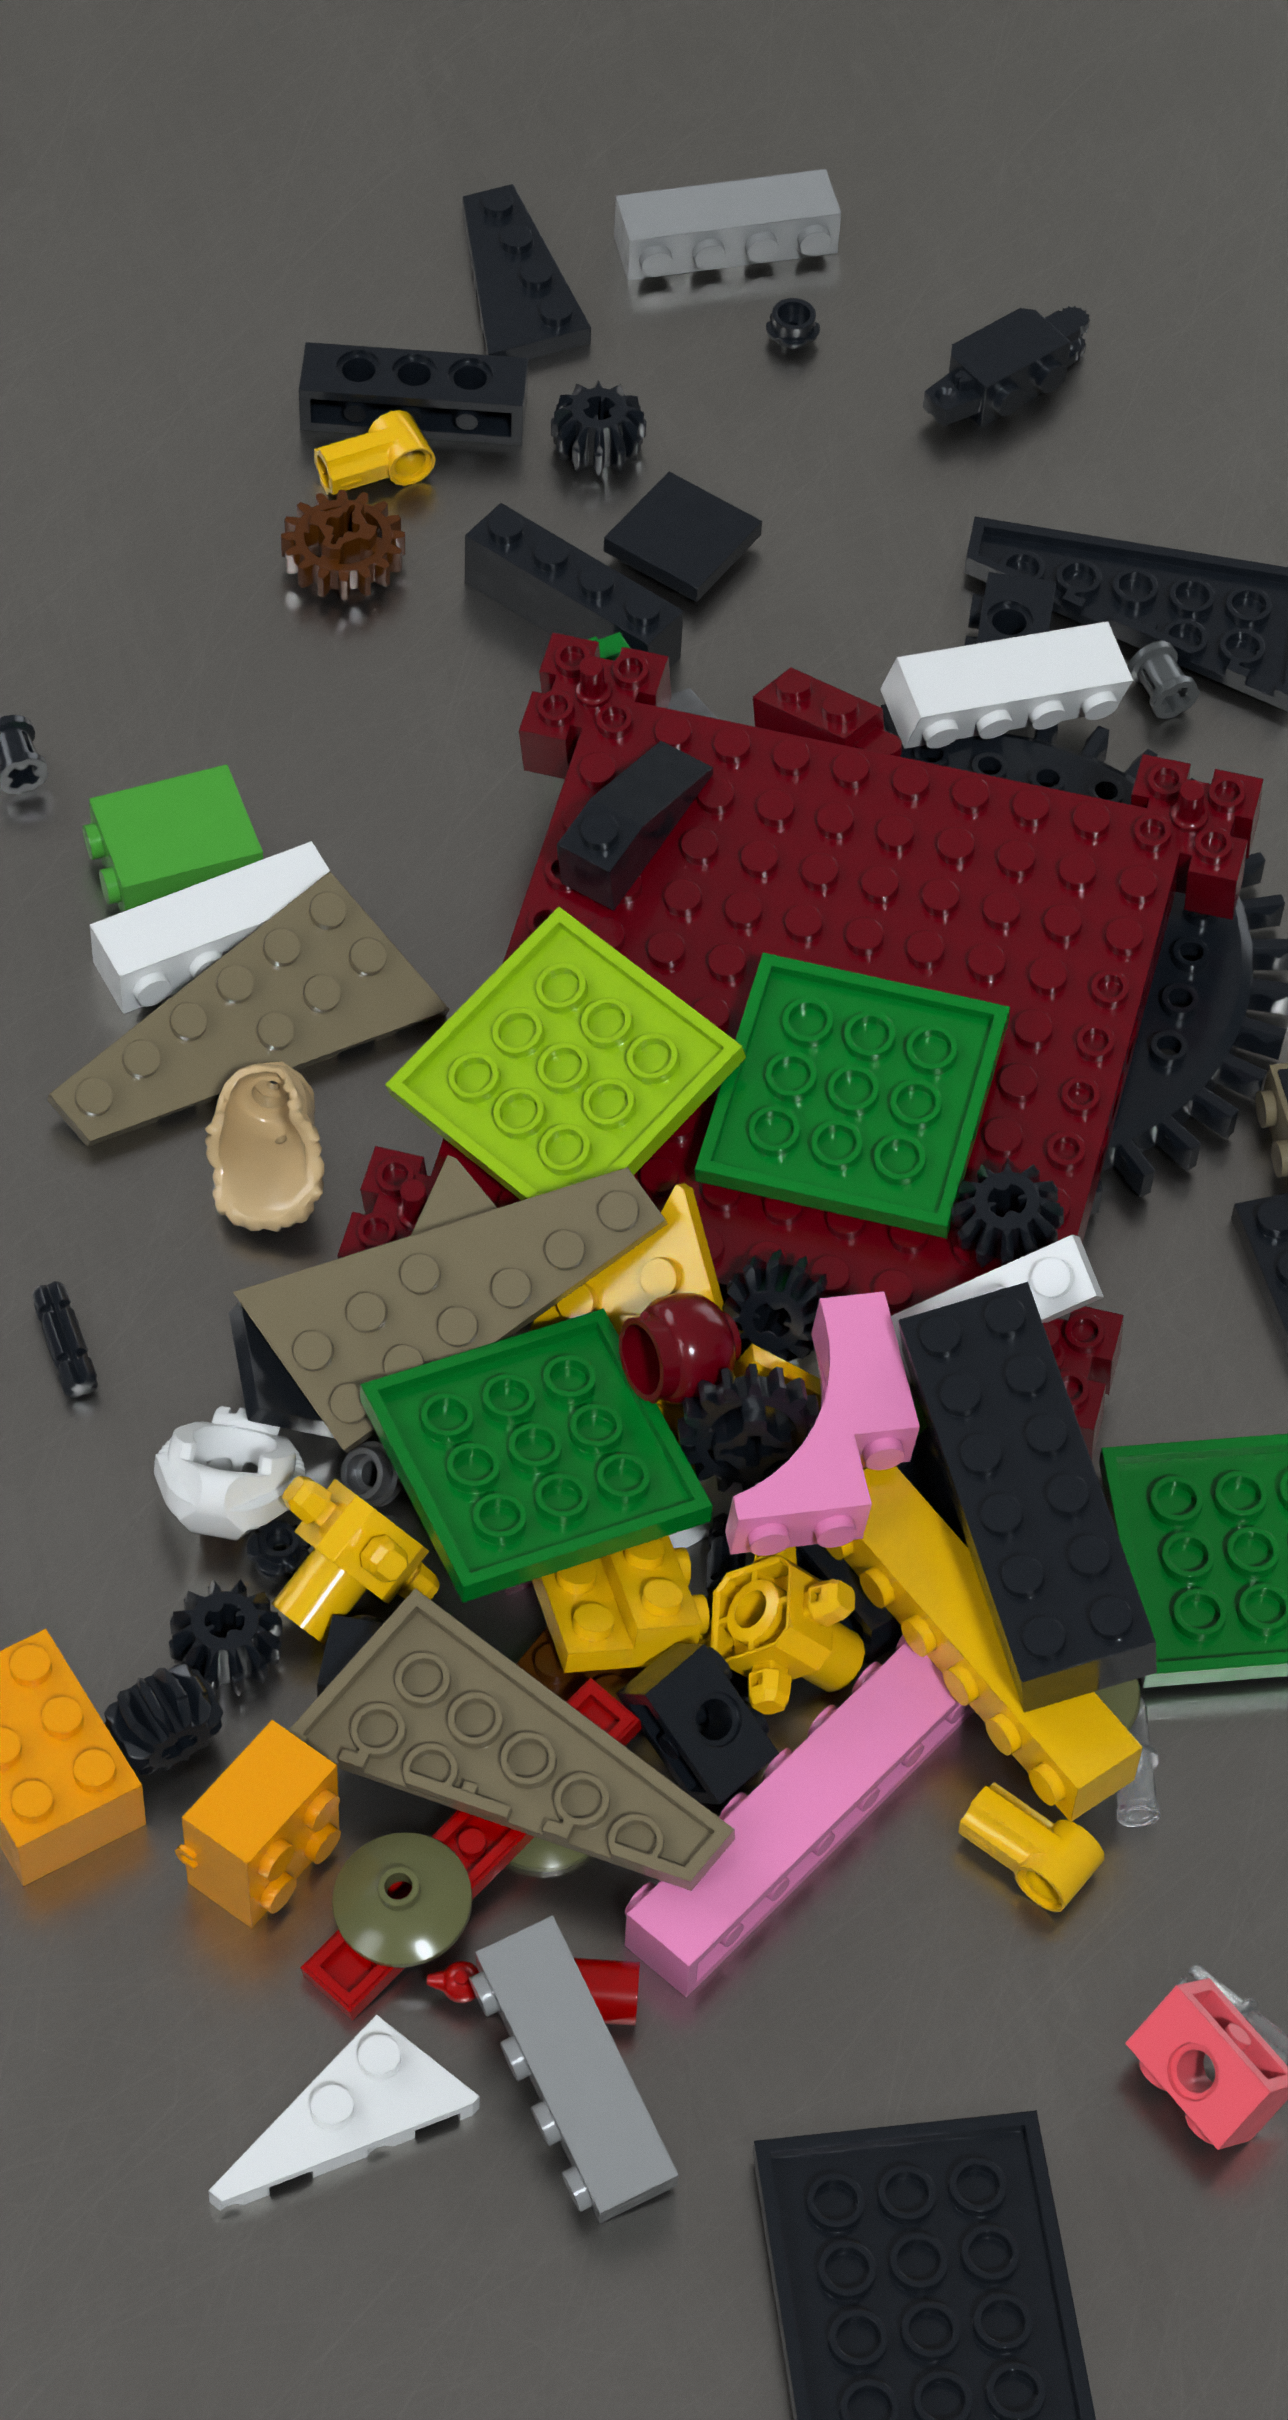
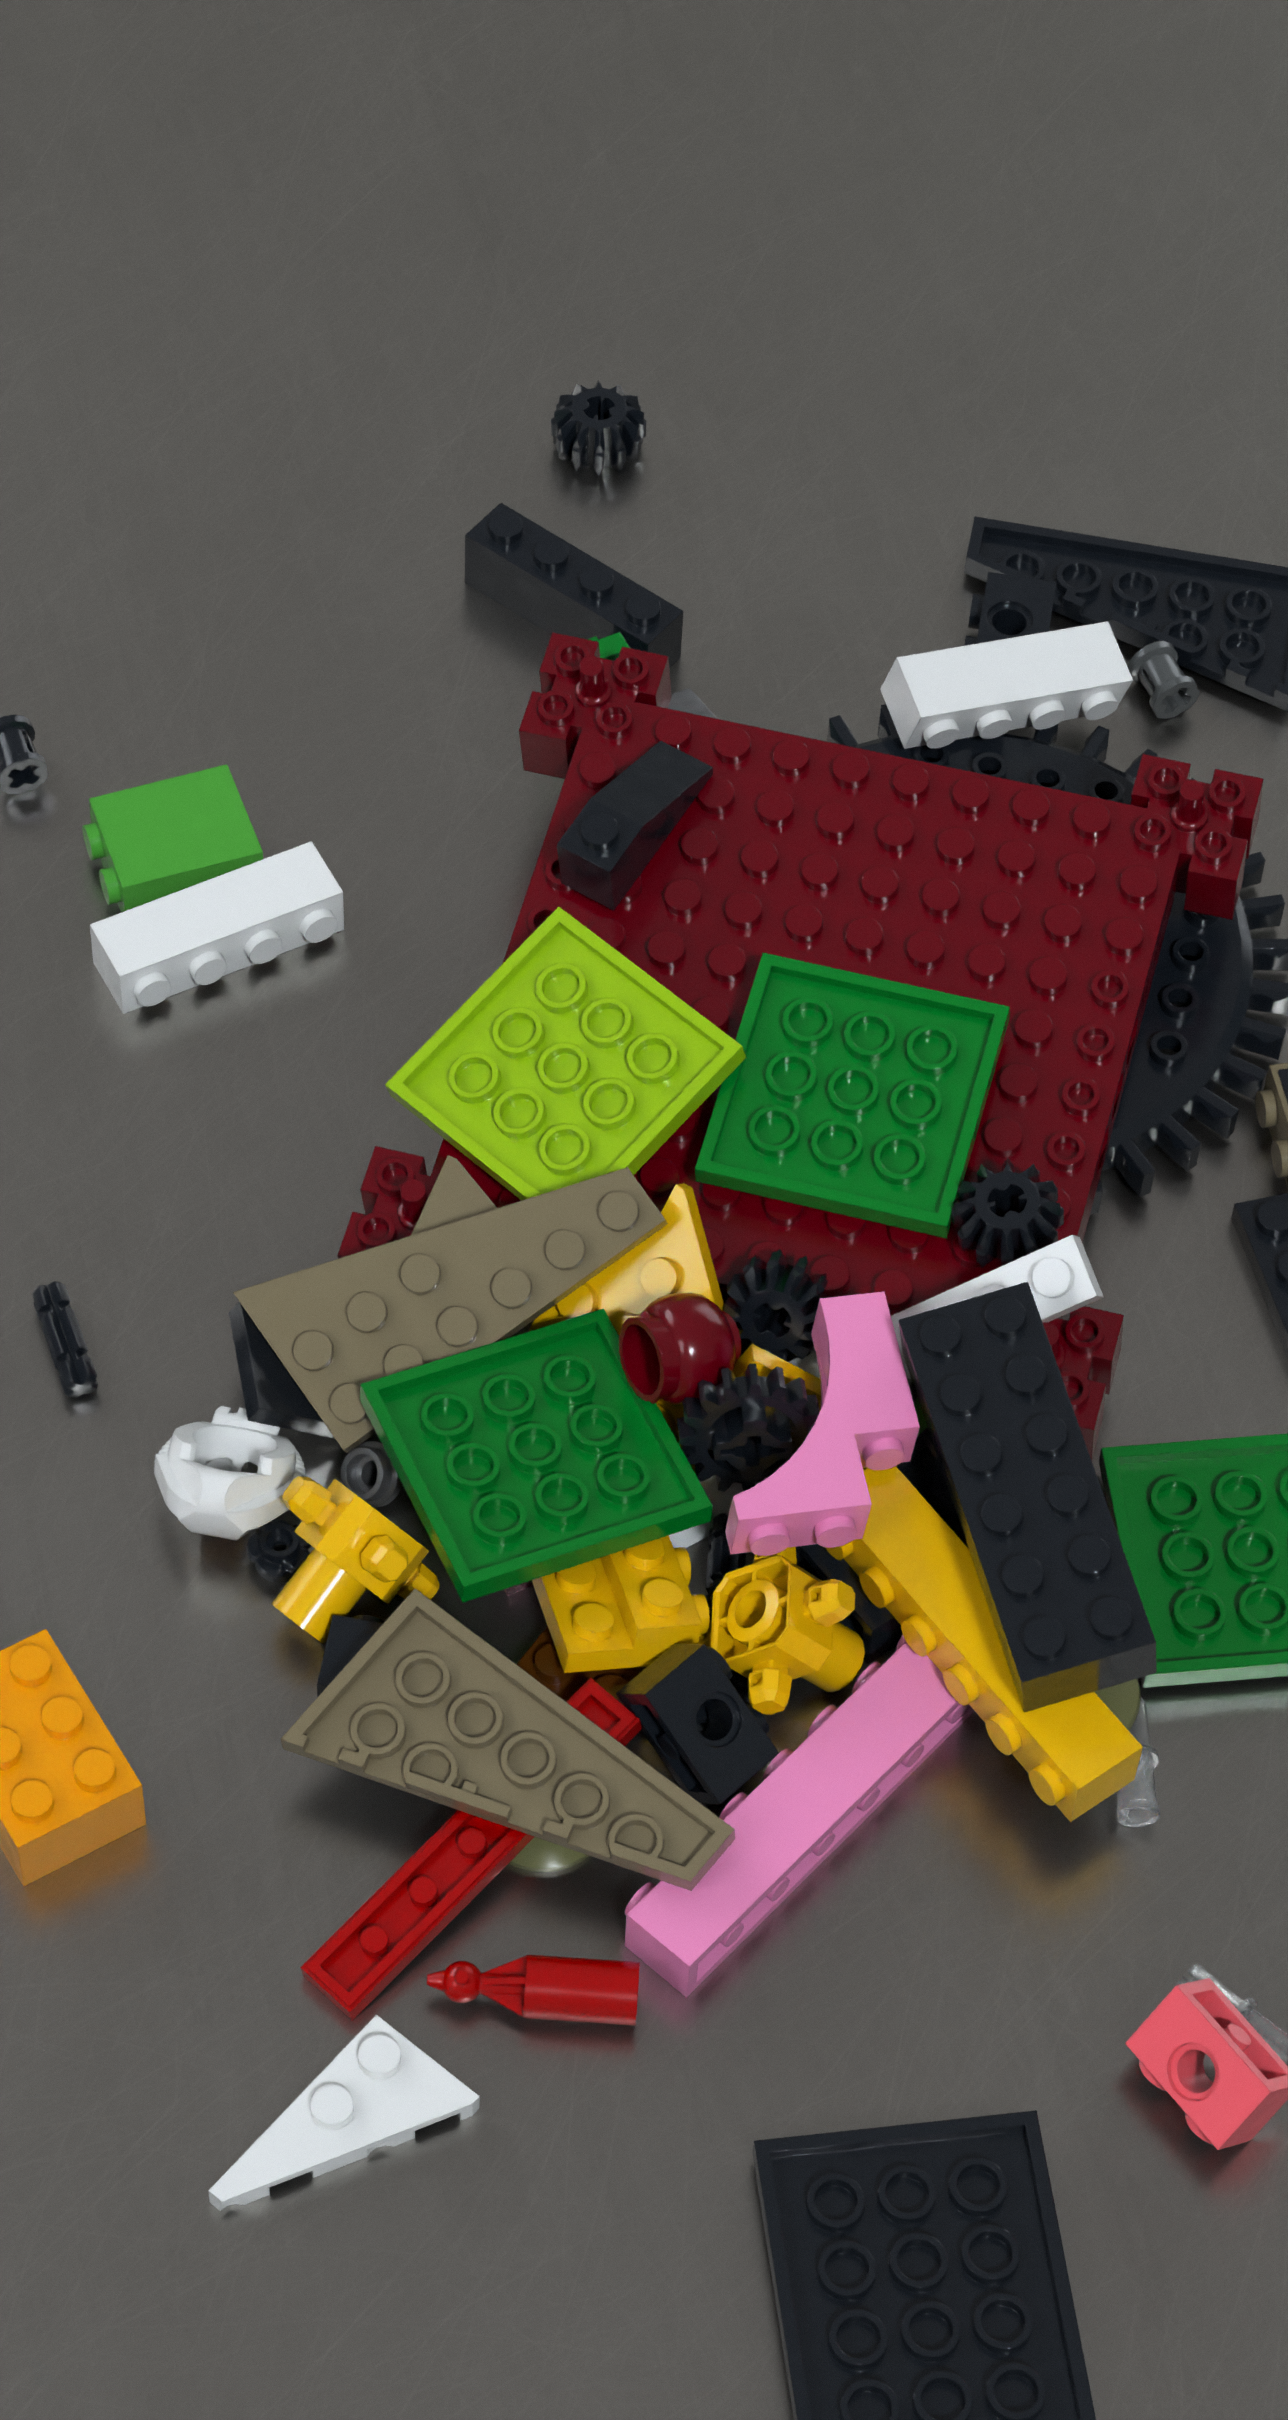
dark tan wing [47,871,450,1147] -> none
black gear [104,1664,224,1775] -> none
black gear [169,1579,283,1696] -> none
light orange brick [175,1720,341,1929] -> none
tan piece [205,1062,324,1232] -> none
reddish brown gear [281,490,405,600] -> none
black brick [299,342,528,446] -> none
yellow piece [314,410,436,495] -> none
olive dish [332,1832,472,1968] -> none
black wing [462,184,591,360] -> none
light grey brick [469,1915,679,2224] -> none
black tile [603,471,762,602] -> none
light grey brick [614,169,841,281] -> none
dark red brick [753,667,902,757] -> none
black plate [766,298,820,349] -> none
black hinge [923,306,1090,427] -> none
yellow piece [958,1782,1105,1912] -> none

